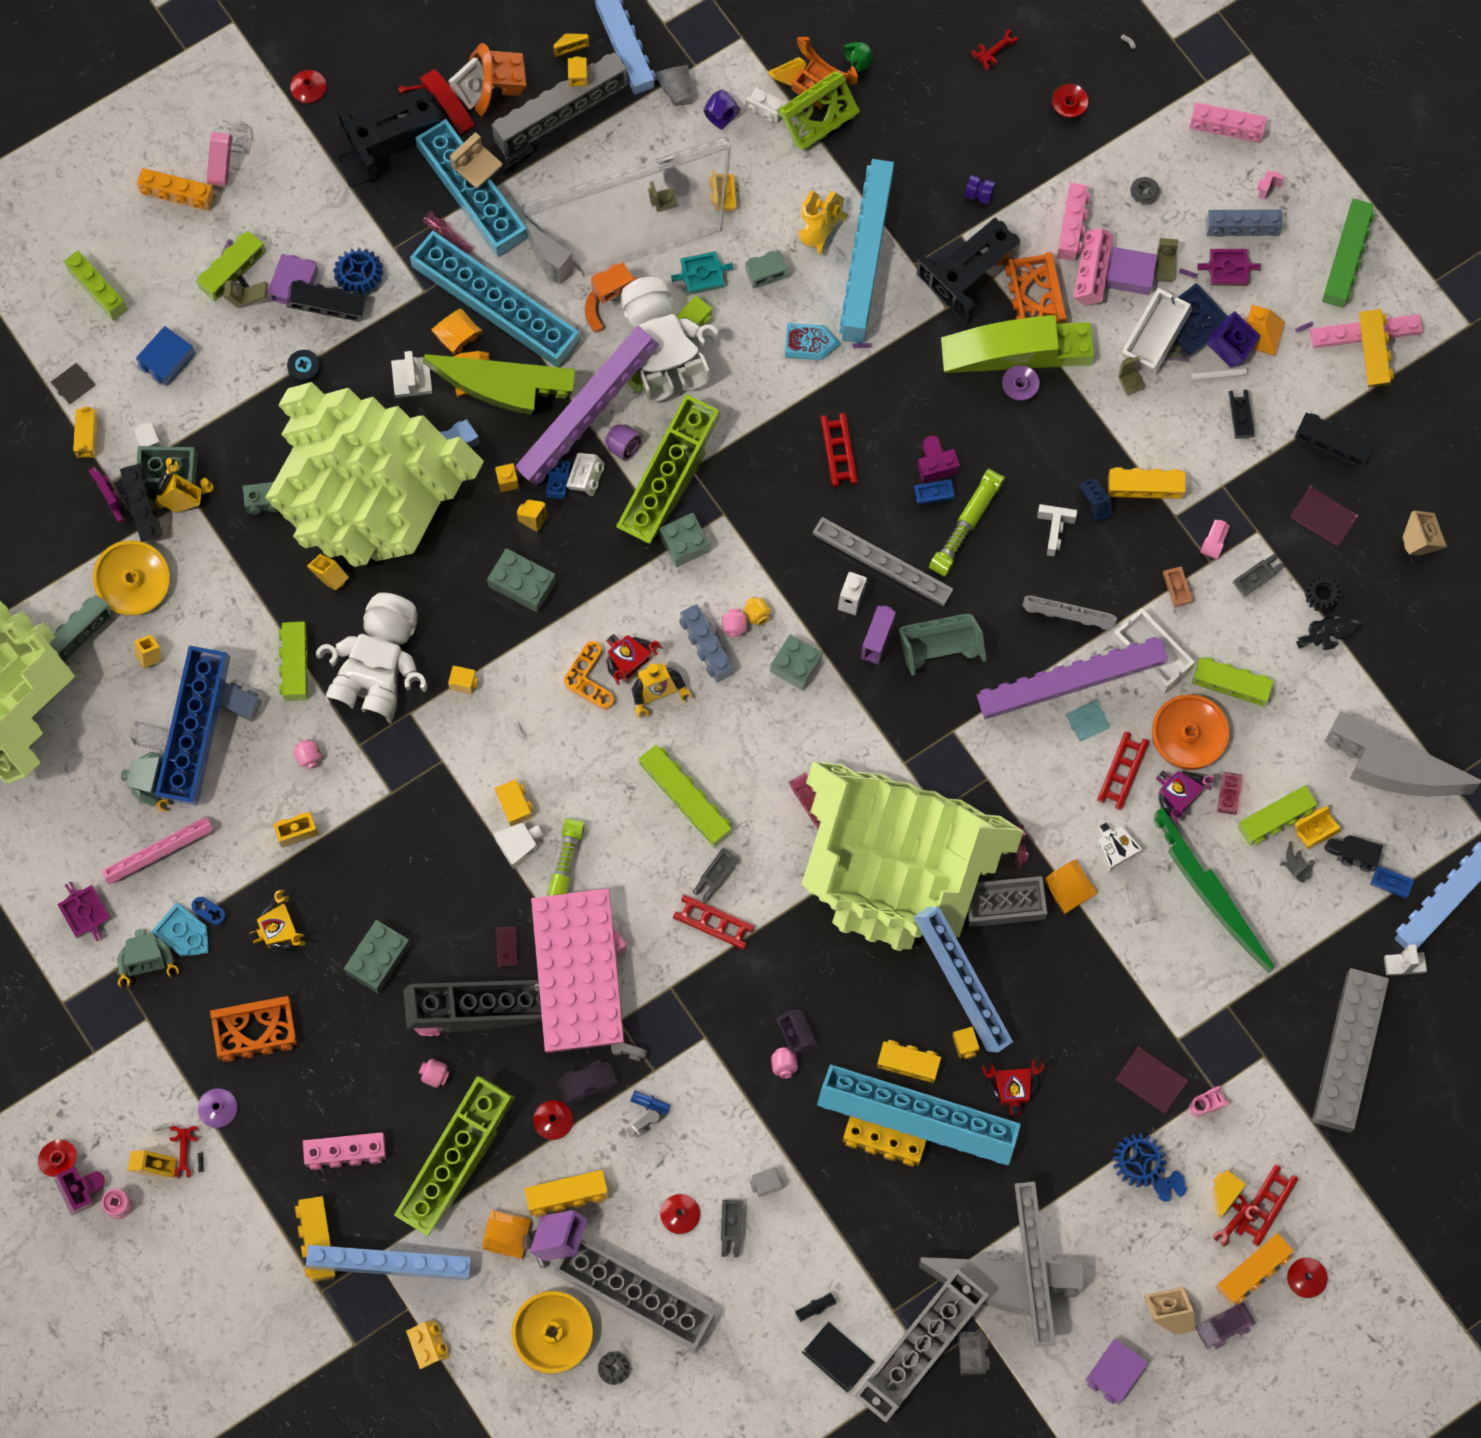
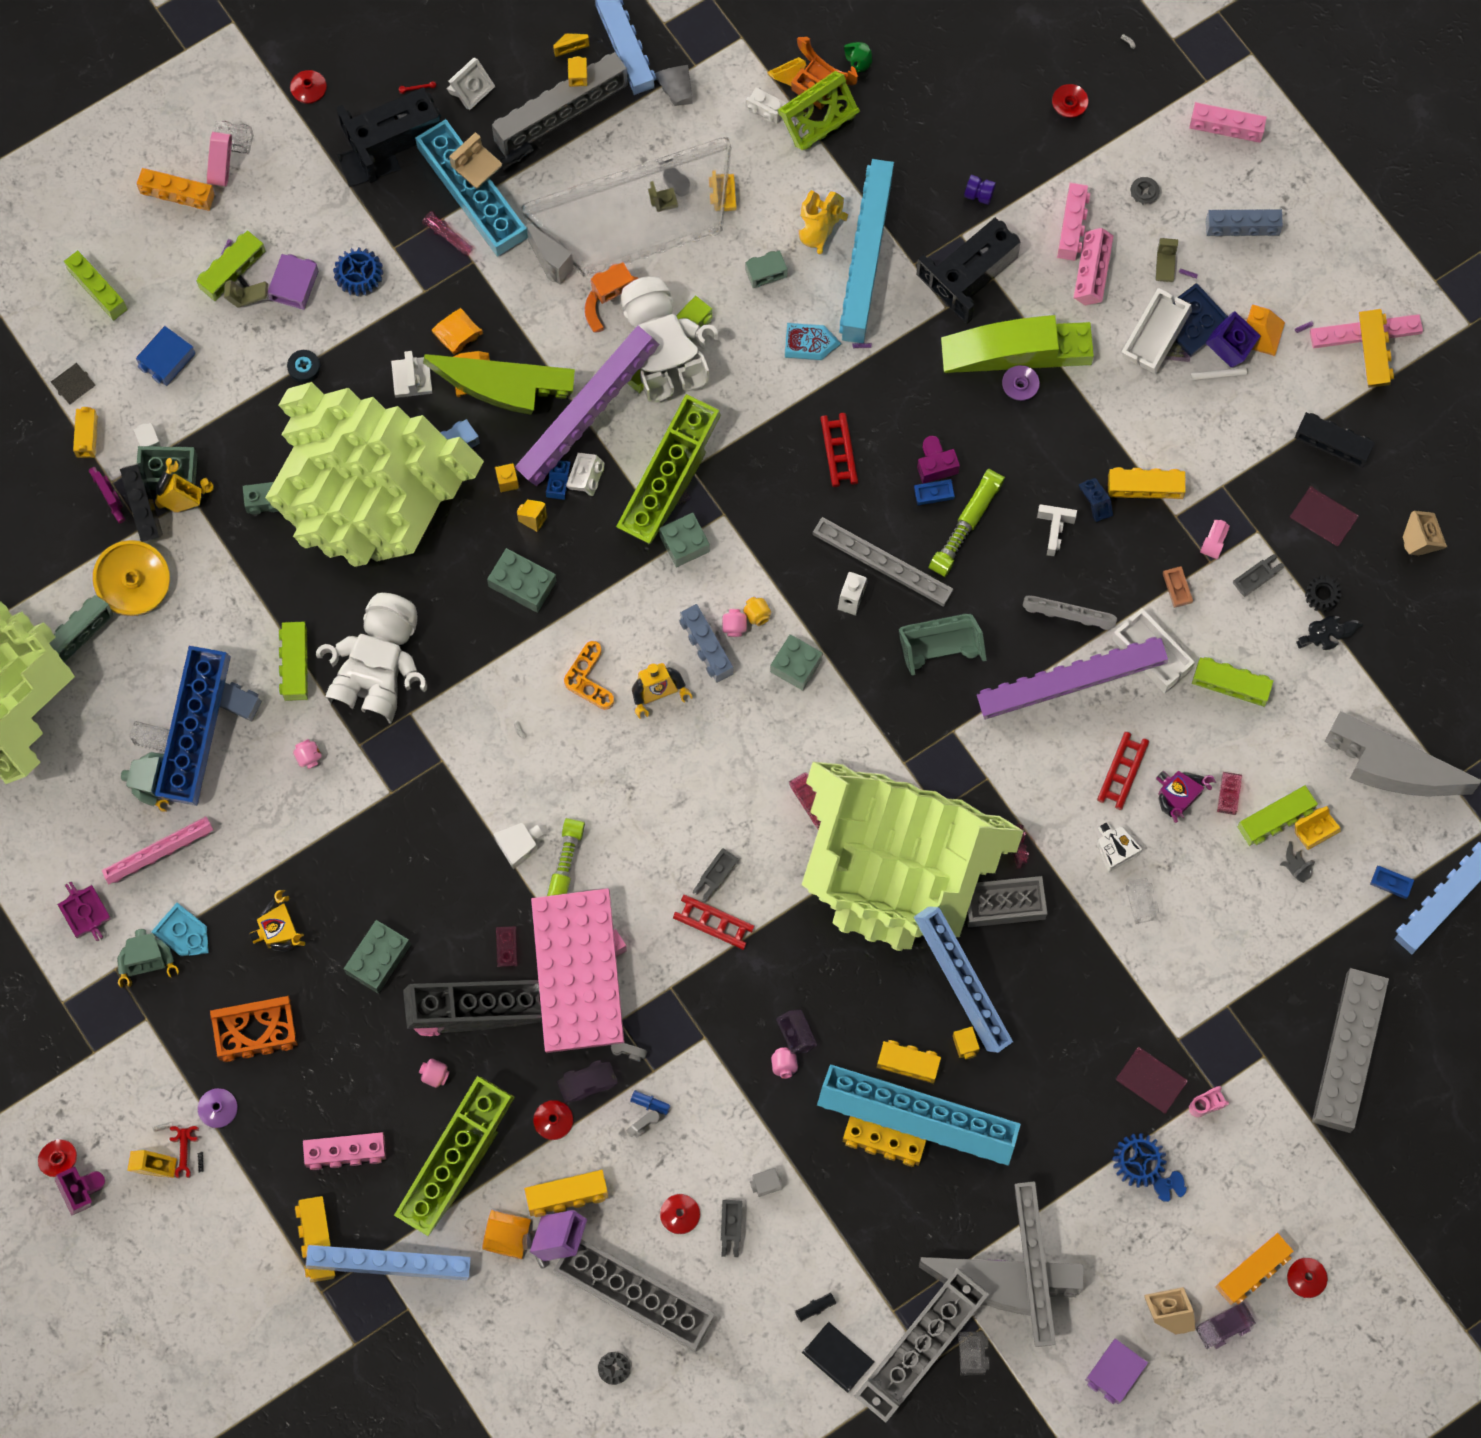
bright pink wheel [101,1189,132,1219] -> none
yellow brick [134,634,161,668] -> none
blue beam [191,897,226,926] -> none
yellow brick [273,812,319,848] -> none
black brick [286,280,365,322] -> none
yellow slope [307,554,349,590] -> none
yellow bracket [406,1320,449,1369] -> none
medium azure brick [410,231,580,367] -> none
red slope [420,69,475,136] -> none
yellow brick [448,666,479,694] -> none
orange piece [469,43,526,117] -> none
yellow brick [495,779,533,827] -> none
yellow piece [511,1291,593,1375] -> none
medium lavender piece [606,424,643,461] -> none
red torso [606,634,663,685] -> none
lime brick [638,744,732,848] -> none
teal plate [671,251,734,294] -> none
dark purple piece [703,89,741,130] -> none
medium lavender brick [861,606,896,665] -> none
red bar [971,29,1018,71] -> none
torso [982,1060,1044,1116] -> none
orange fence [1005,252,1066,324] -> none
light orange slope [1044,859,1097,915] -> none
clear light blue piece [1066,700,1110,742] -> none
medium lavender brick [1106,247,1157,295] -> none
olive bracket [1118,356,1144,396] -> none
orange dish [1151,694,1229,770] -> none
green slope [1154,808,1275,973] -> none
magenta plate [1197,249,1261,286] -> none
yellow slope [1212,1170,1246,1218] -> none
red bar [1213,1195,1262,1247] -> none
black hinge [1228,389,1254,439] -> none
red bar [1235,1165,1299,1247] -> none
bright pink bracket [1257,170,1284,199] -> none
bright green brick [1322,198,1375,308] -> none
black hinge [1324,835,1383,872] -> none
white bracket [1384,944,1427,976] -> none

